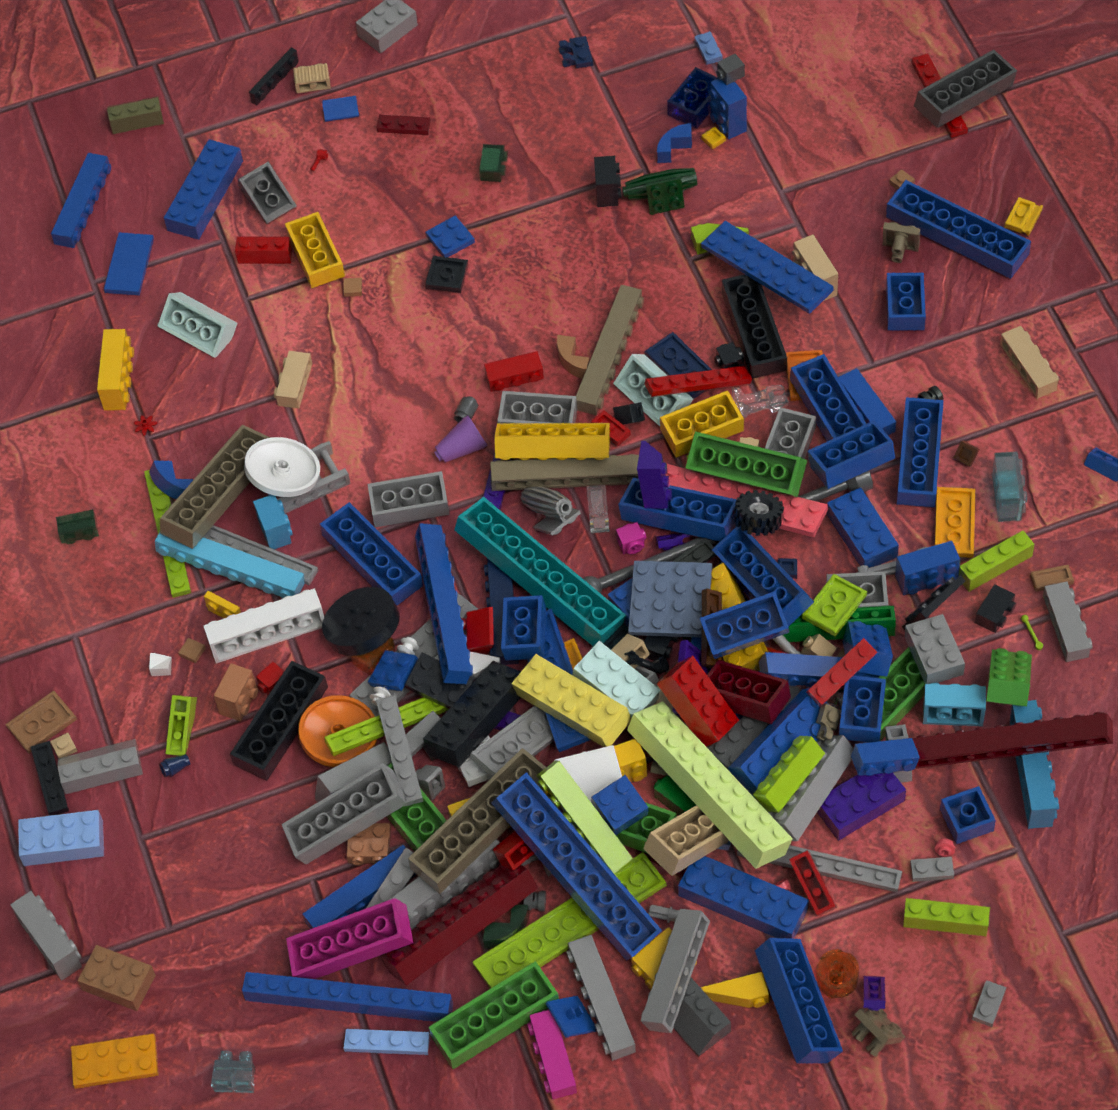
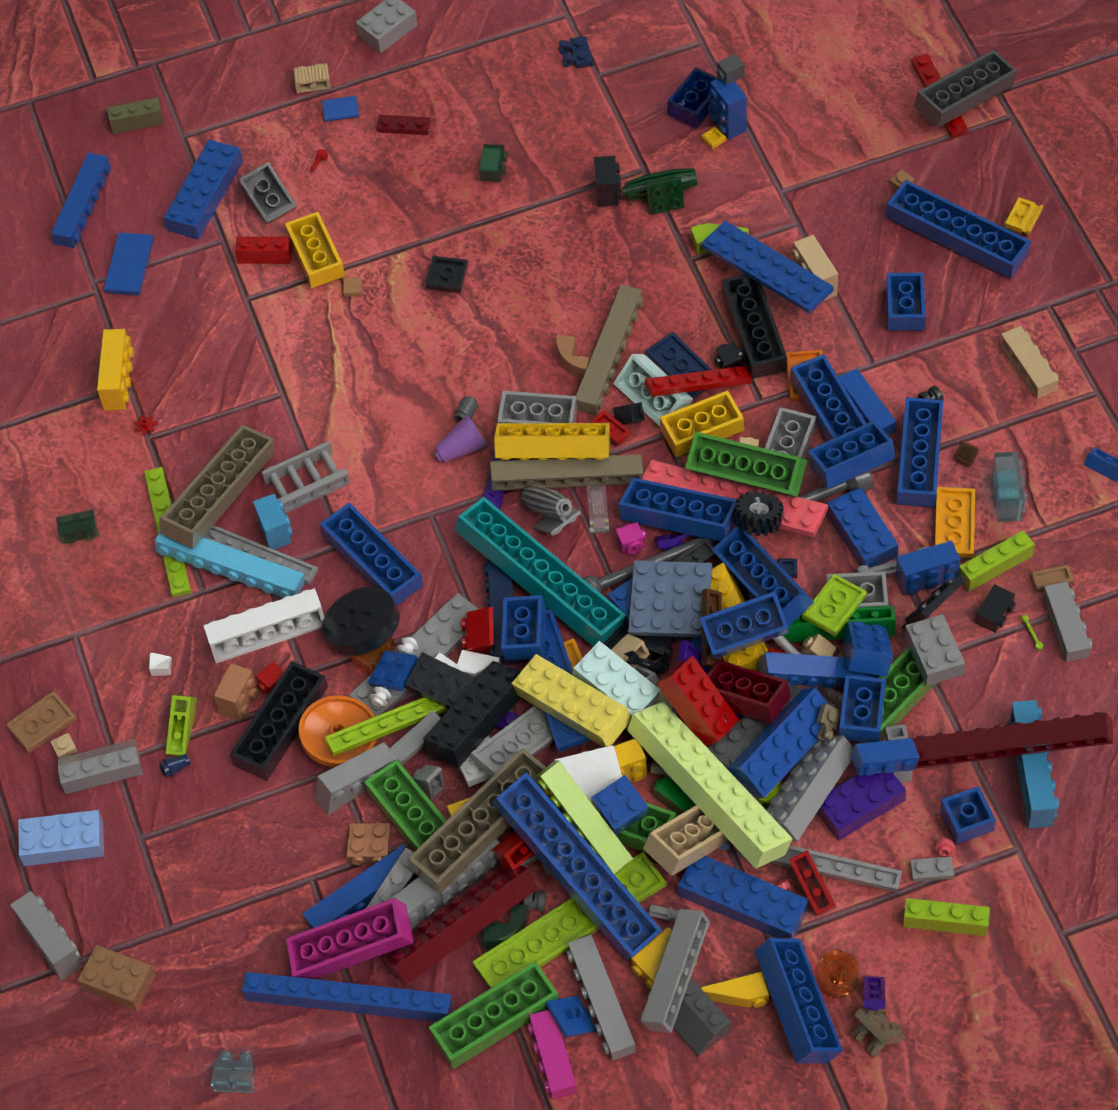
black plate [31,741,69,816] -> none
light orange plate [71,1034,159,1089] -> none
blue brick [149,461,194,499] -> none
light aqua slope [158,292,237,357] -> none
medium nougat tile [179,638,206,663] -> none
yellow plate [204,591,241,619] -> none
white dish [244,437,320,497] -> none
black plate [249,47,299,106] -> none
tan brick [274,351,312,409] -> none
light grey brick [282,763,408,864] -> none
light blue plate [344,1029,430,1055] -> none
light grey brick [367,471,450,527] -> none
light grey plate [376,695,423,807] -> none
blue brick [415,523,473,684] -> none
blue plate [426,215,475,257] -> none
red brick [484,351,544,392] -> none
dark purple slope [637,441,672,509] -> none
blue brick [657,123,692,163] -> none
medium blue plate [694,31,723,65] -> none
clear piece [732,385,789,418] -> none
lime brick [753,736,825,813] -> none
red plate [806,638,878,707] -> none
dark tan plate [883,222,920,263] -> none
medium azure brick [923,683,986,727] -> none
light grey plate [972,980,1006,1027] -> none
bright green brick [986,648,1032,707] -> none

